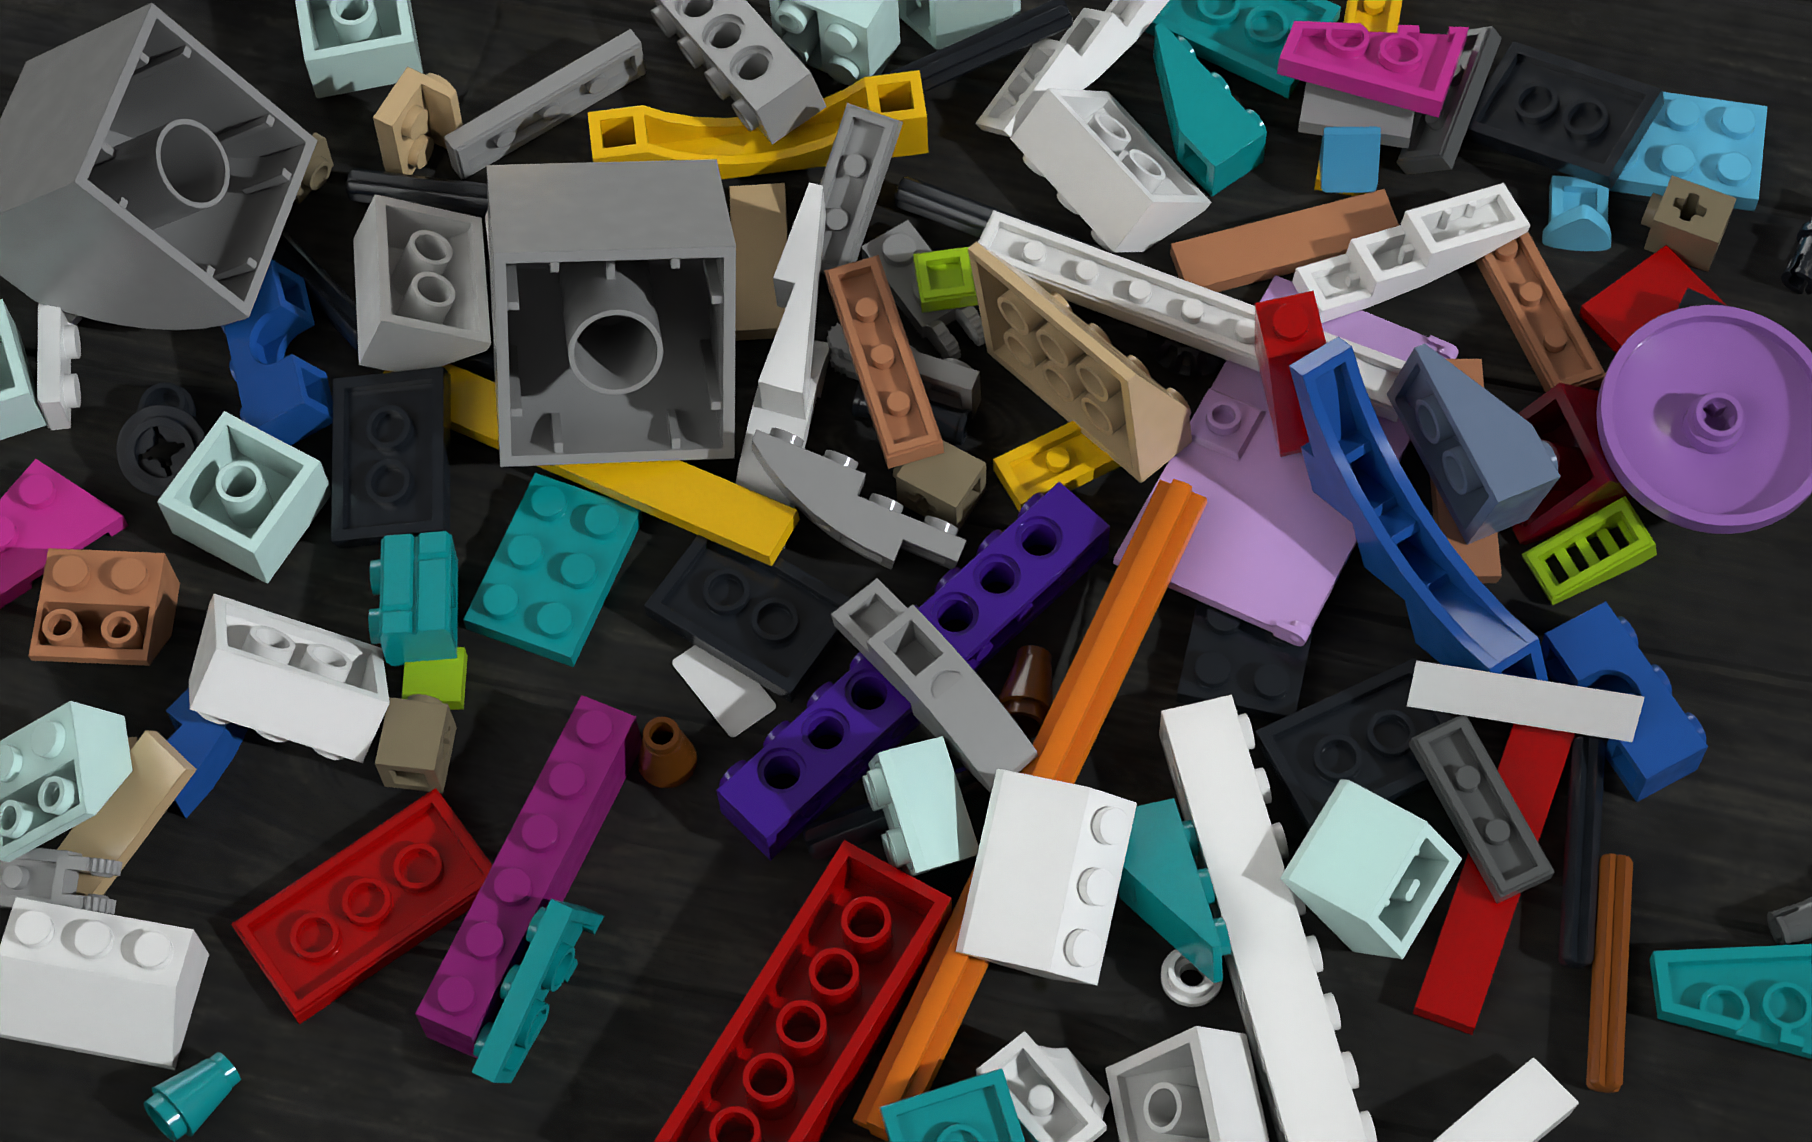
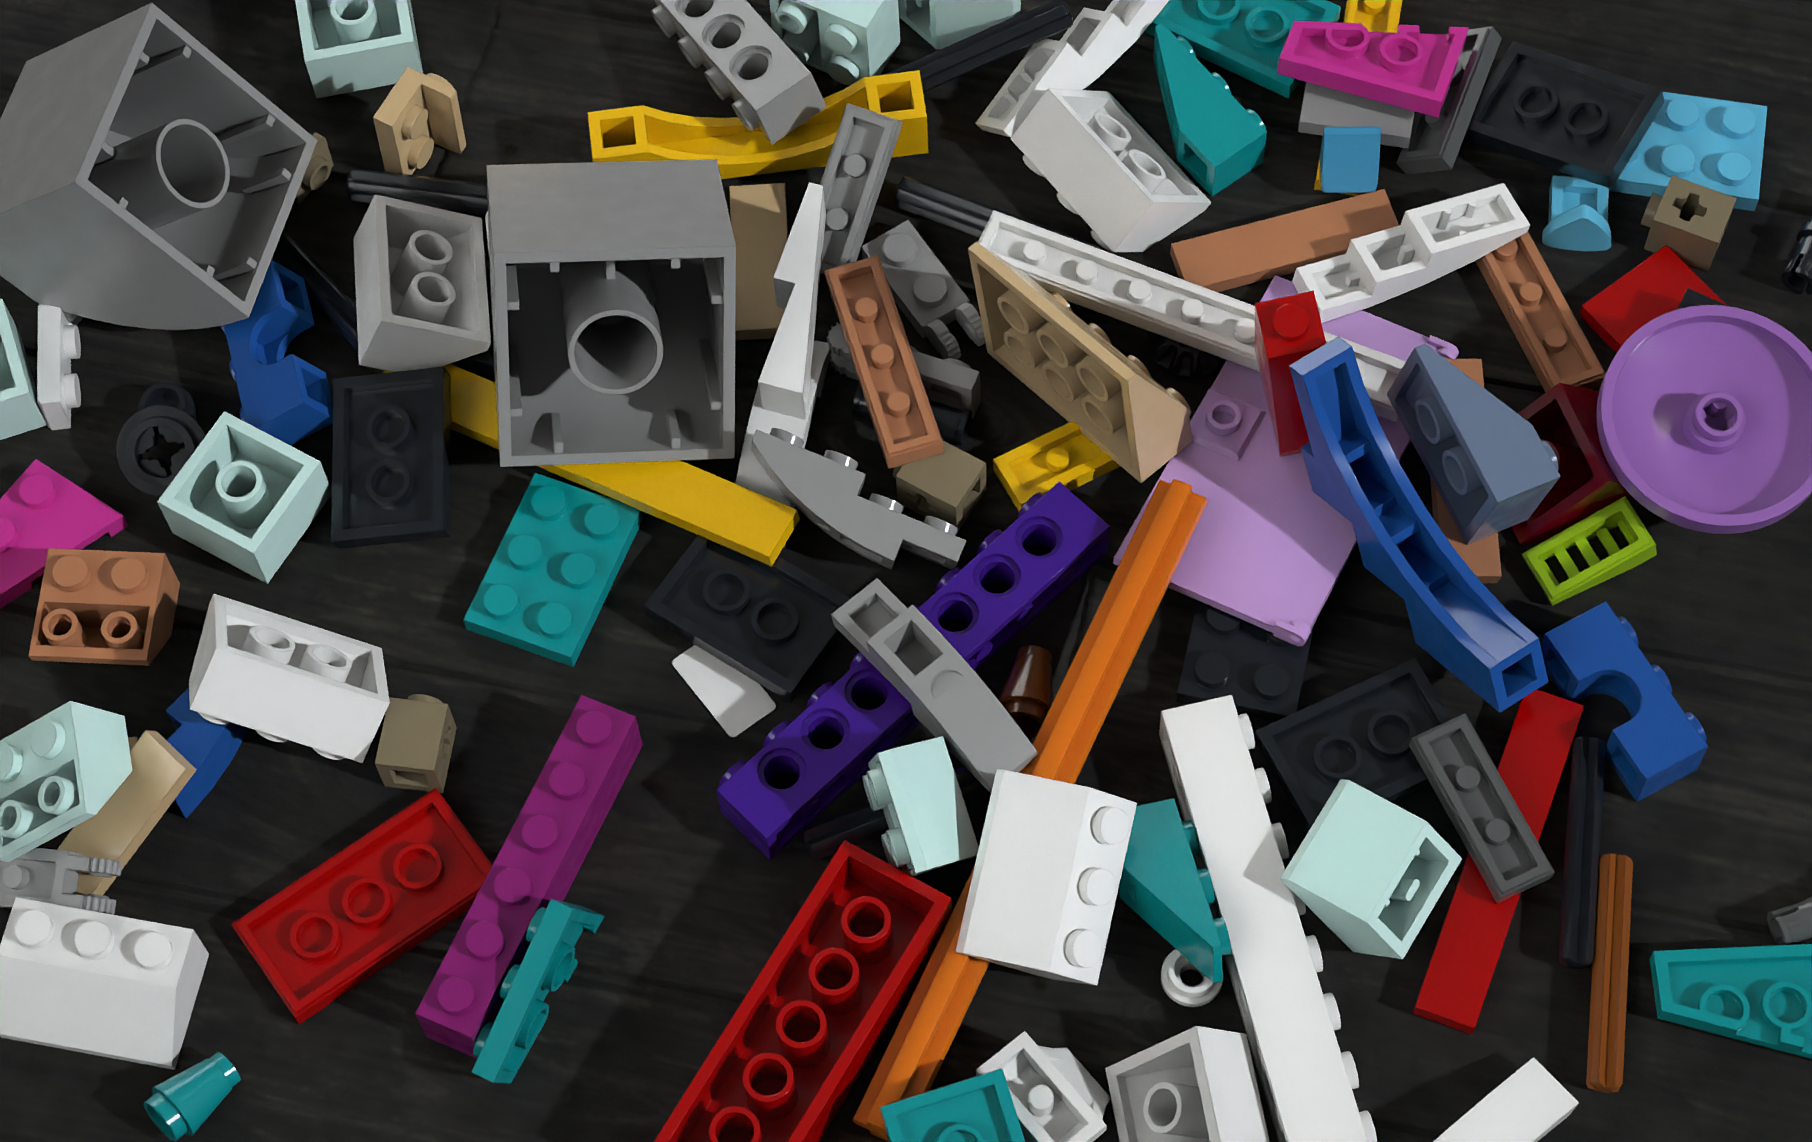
teal brick [368,531,458,666] -> none
lime tile [402,647,468,710] -> none
light grey tile [444,29,646,180] -> none
reddish brown cone [638,717,698,788] -> none
lime tile [913,247,978,313] -> none
white sticker [1407,660,1645,742] -> none

